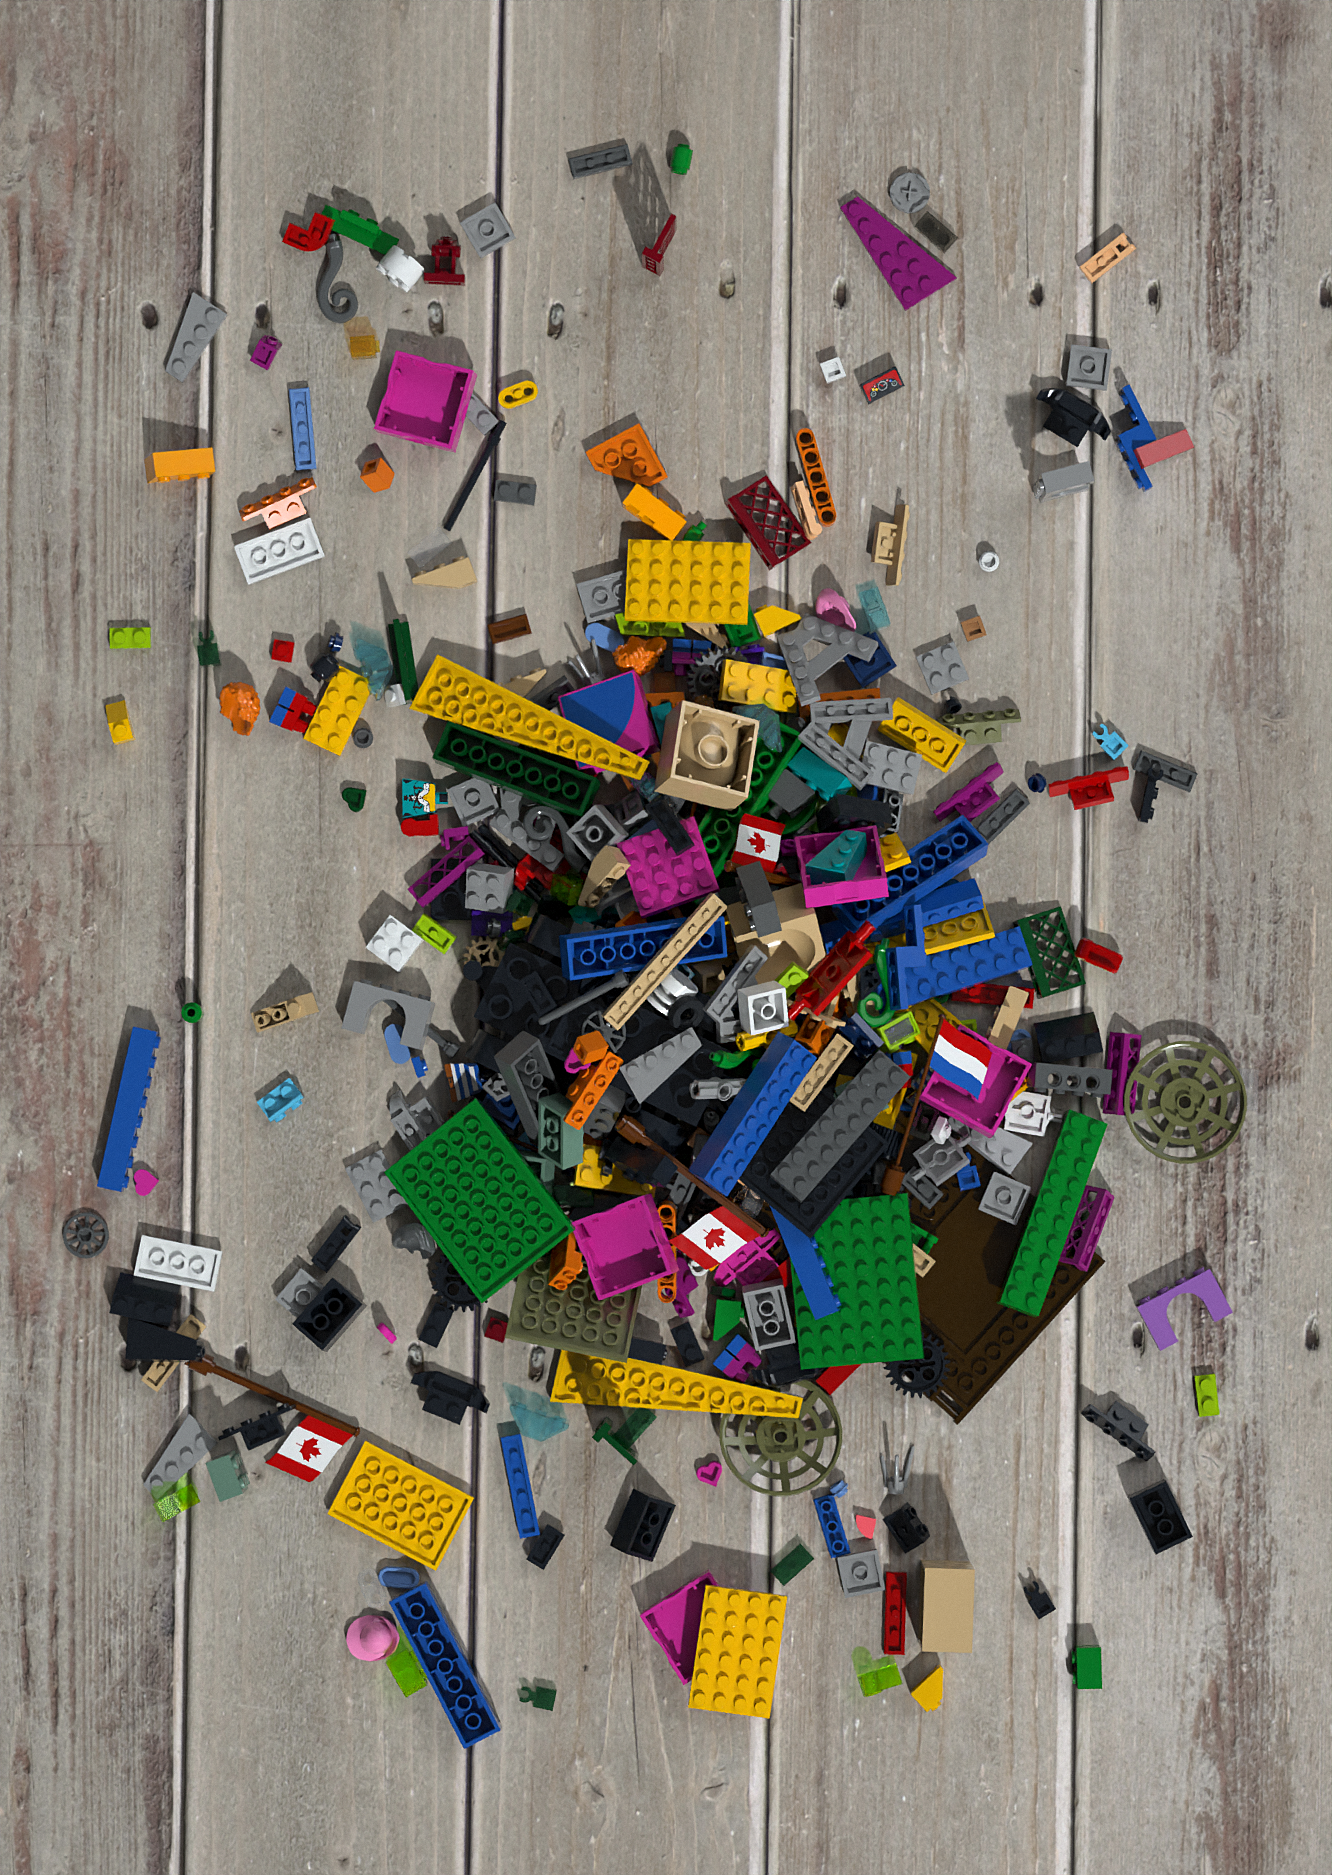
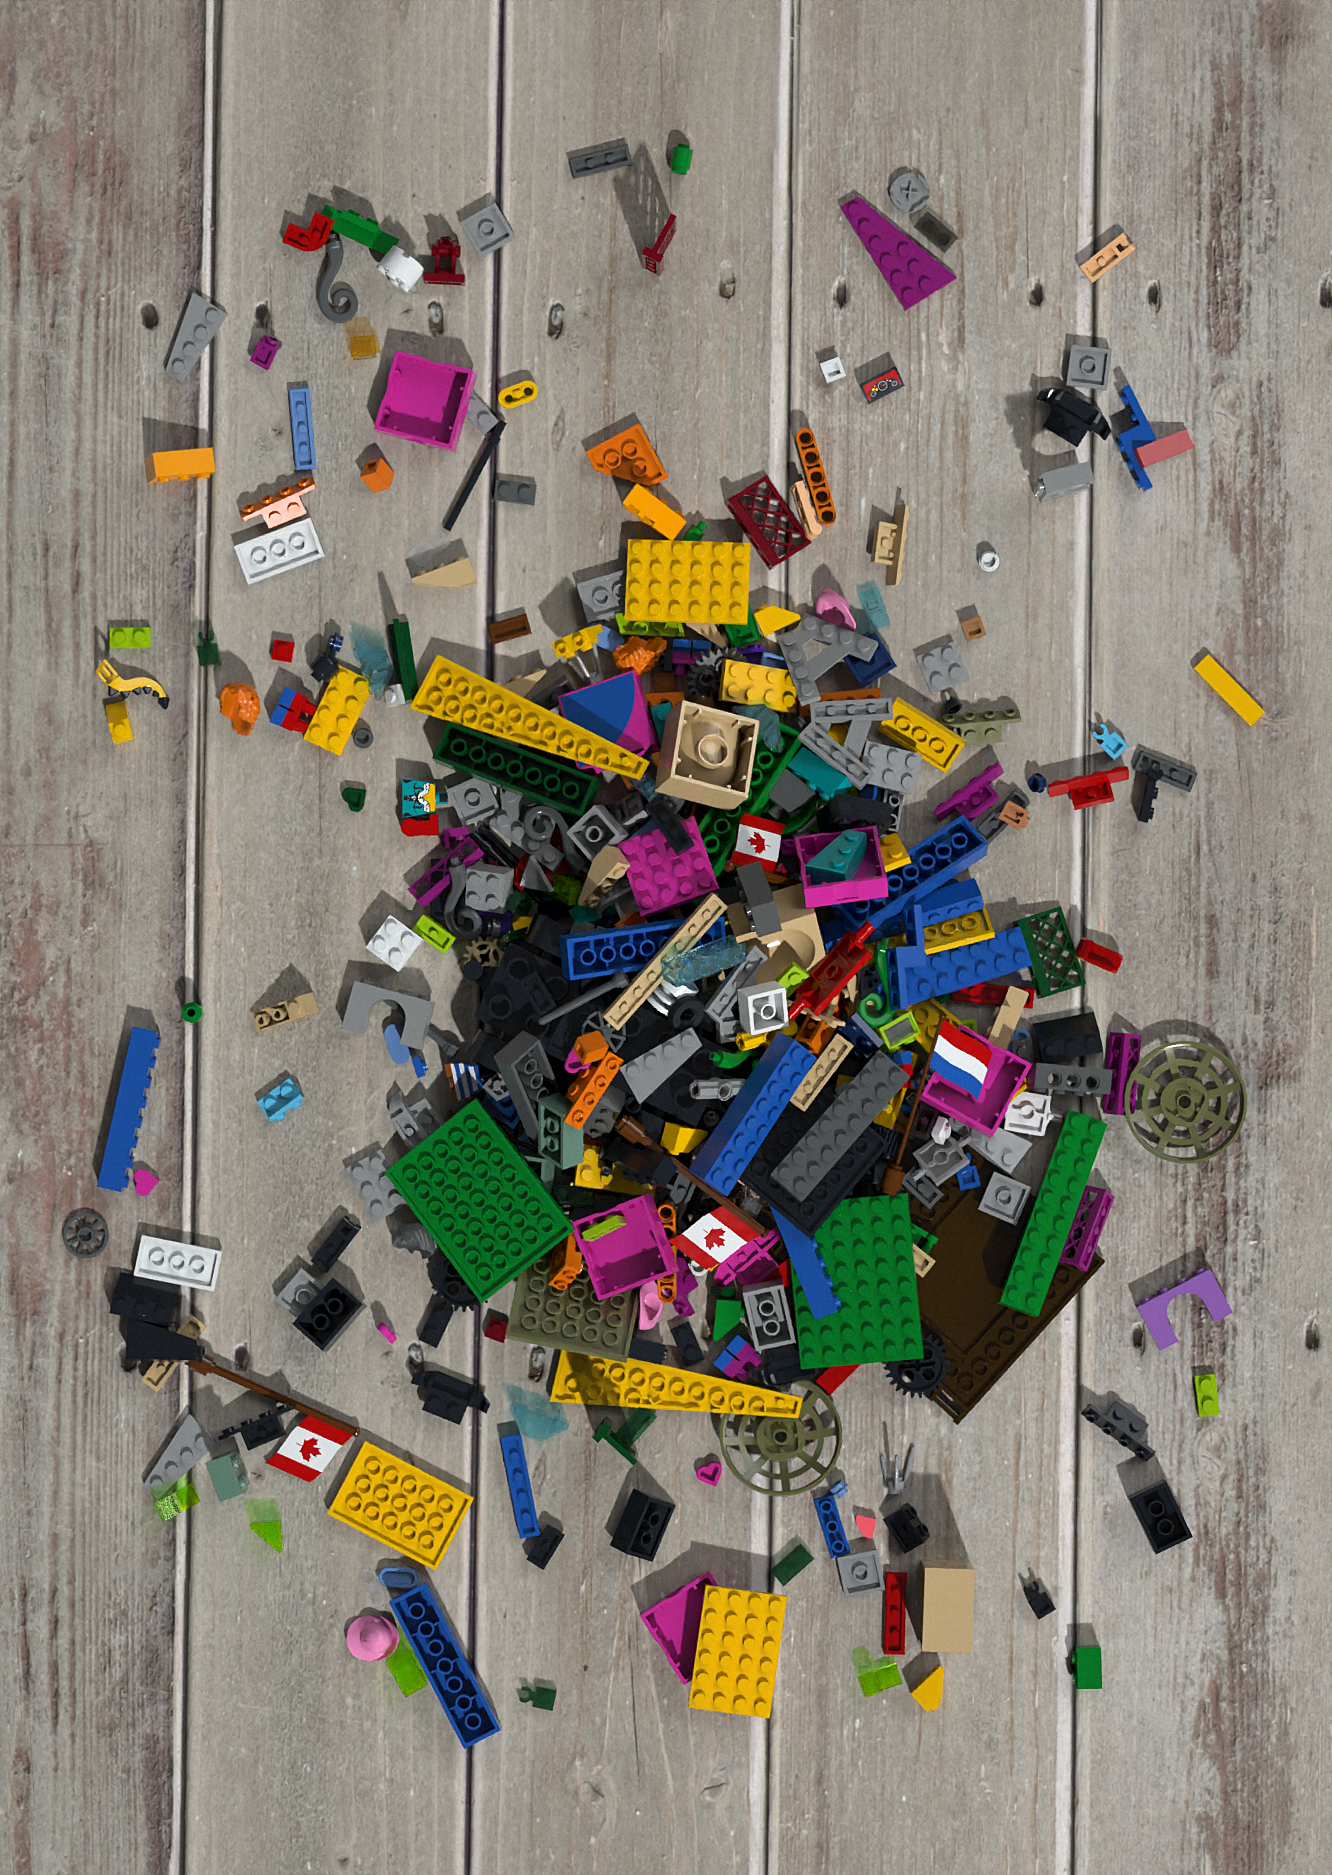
none -> yellow piece [95,659,170,710]
none -> clear neon green slope [249,1520,284,1553]
none -> dark grey plant [444,856,483,941]
none -> flat silver slope [520,855,554,893]
none -> yellow plate [551,624,604,659]
none -> lime plate [582,1214,627,1241]
none -> bright pink hat [636,1280,665,1330]
none -> yellow slope [660,1122,709,1155]
none -> clear light blue brick [661,935,746,988]
none -> nougat bracket [998,800,1030,830]
none -> yellow tile [1193,654,1265,727]

